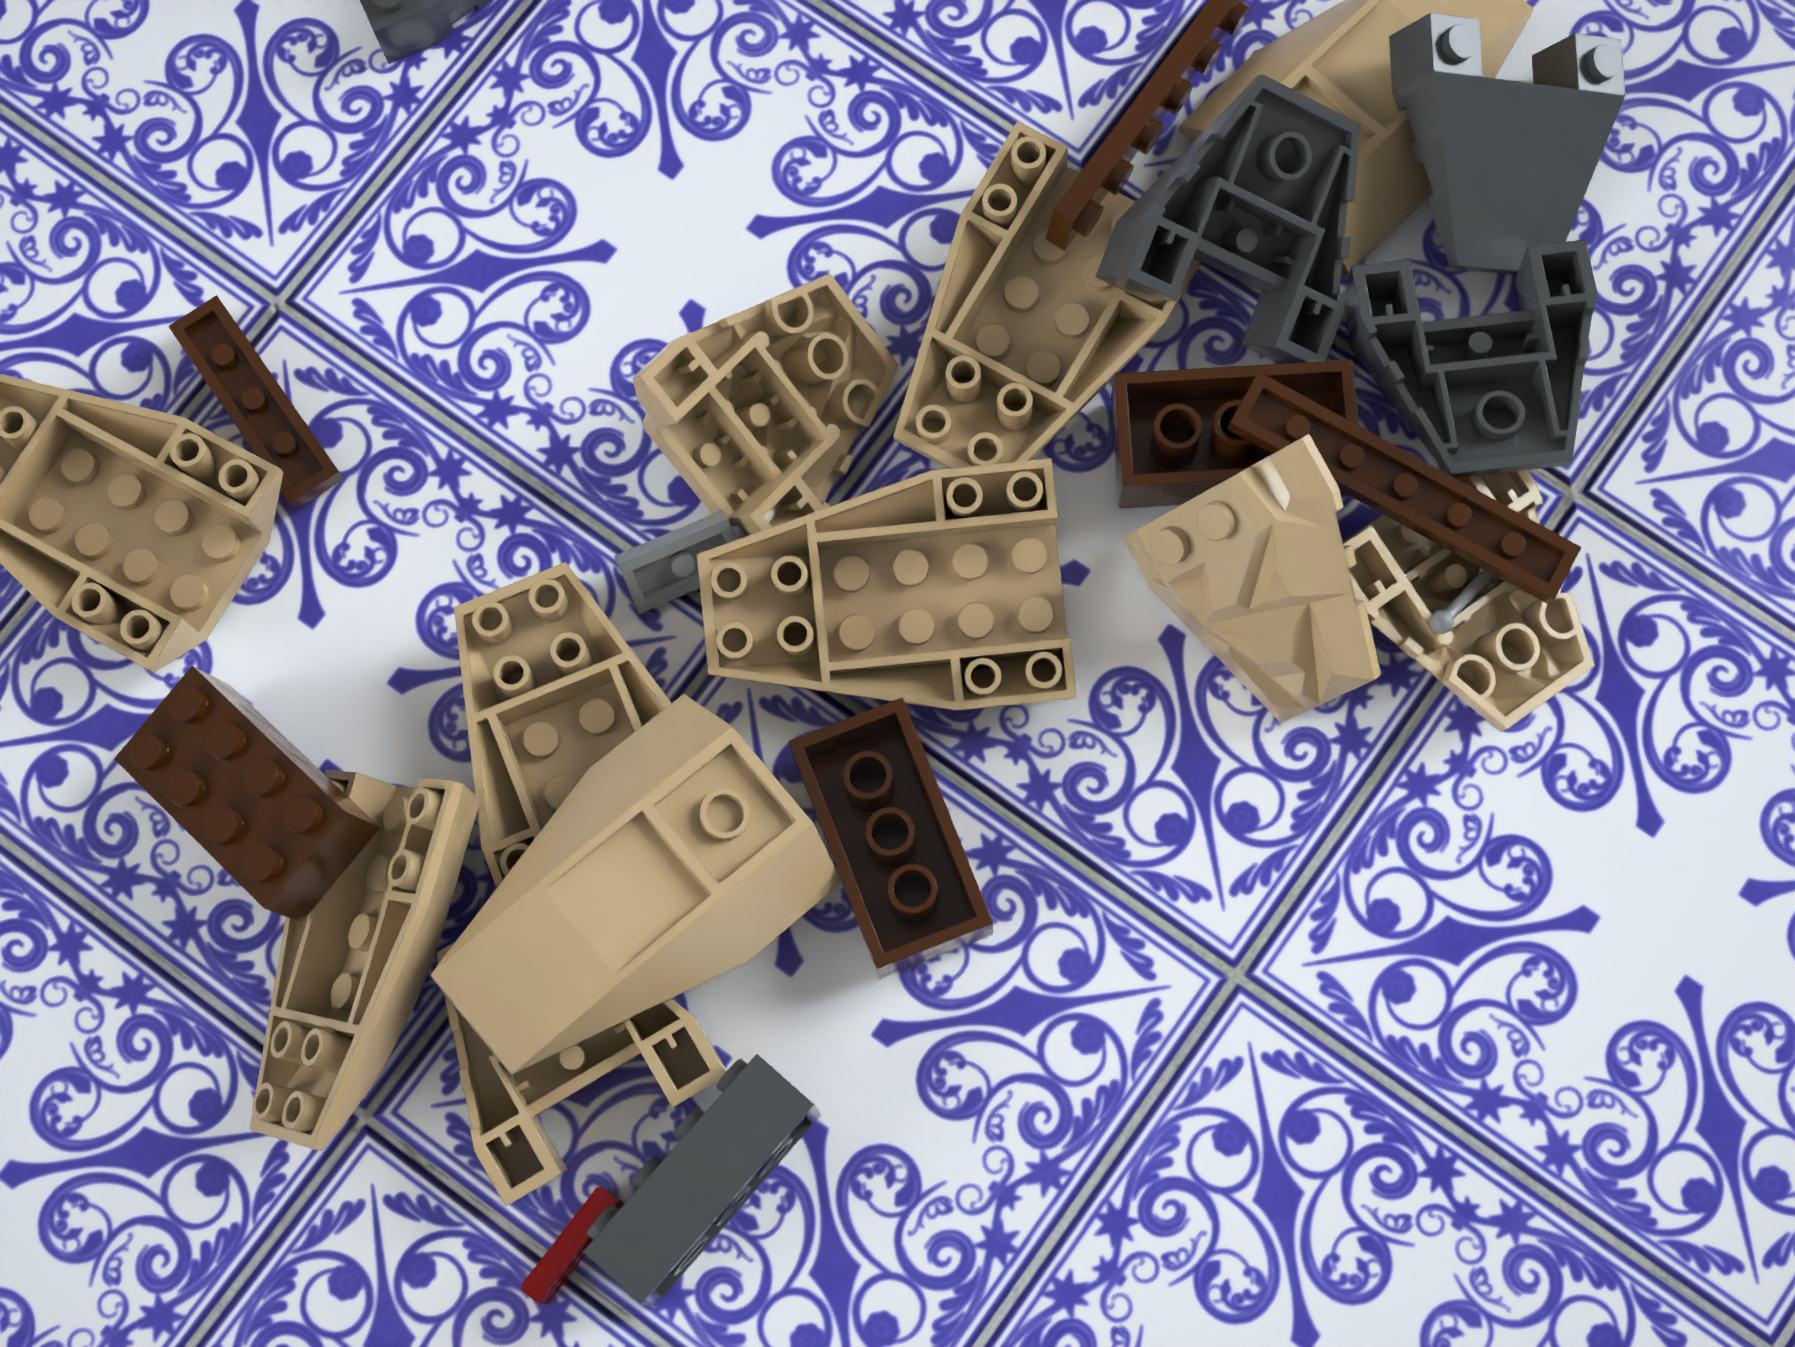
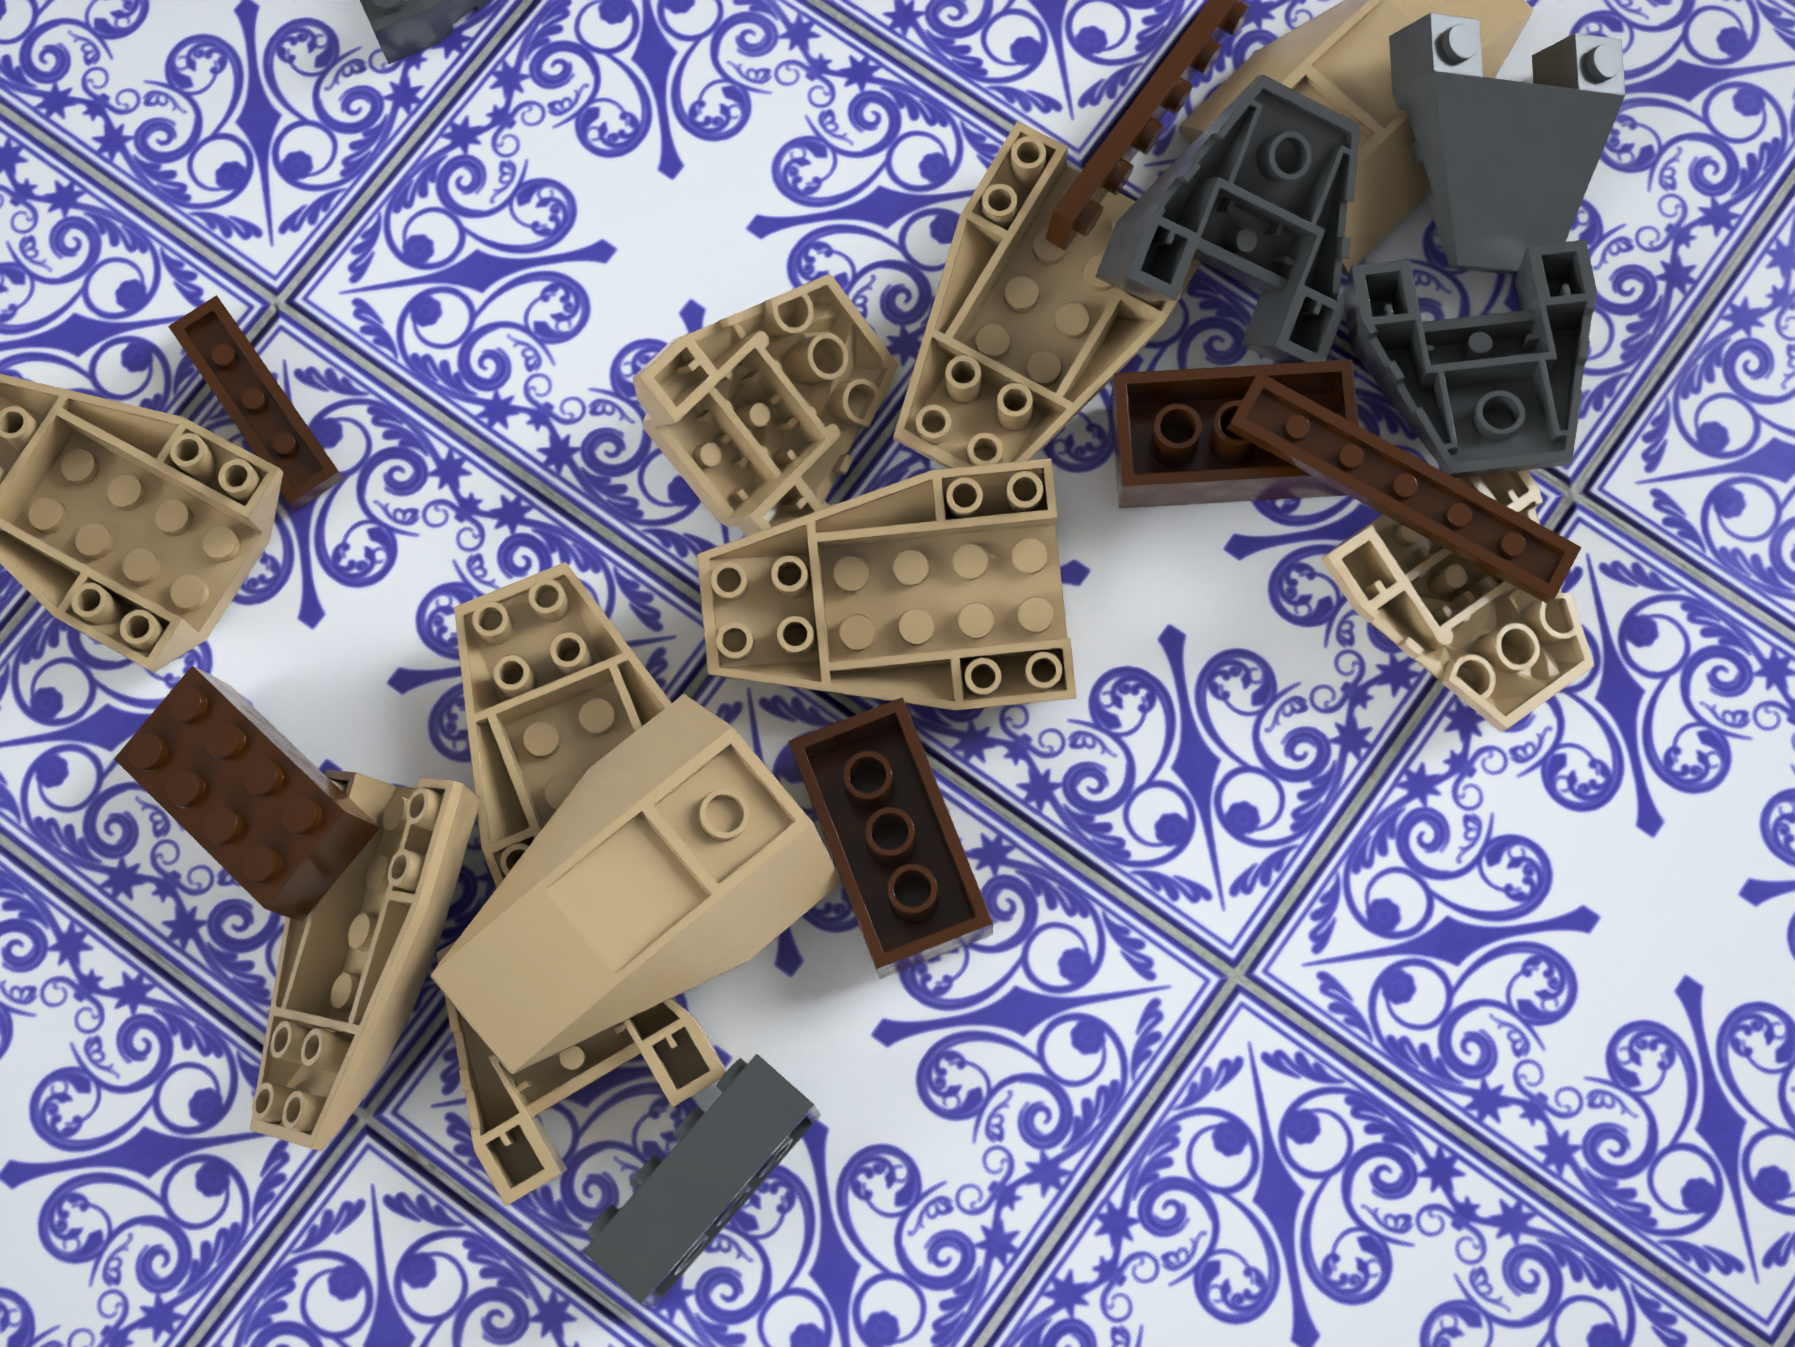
red tile [521,1187,625,1305] -> none
light grey plate [614,510,736,614] -> none
tan wedge [1122,434,1381,723] -> none
light grey hinge [1429,567,1501,634] -> none

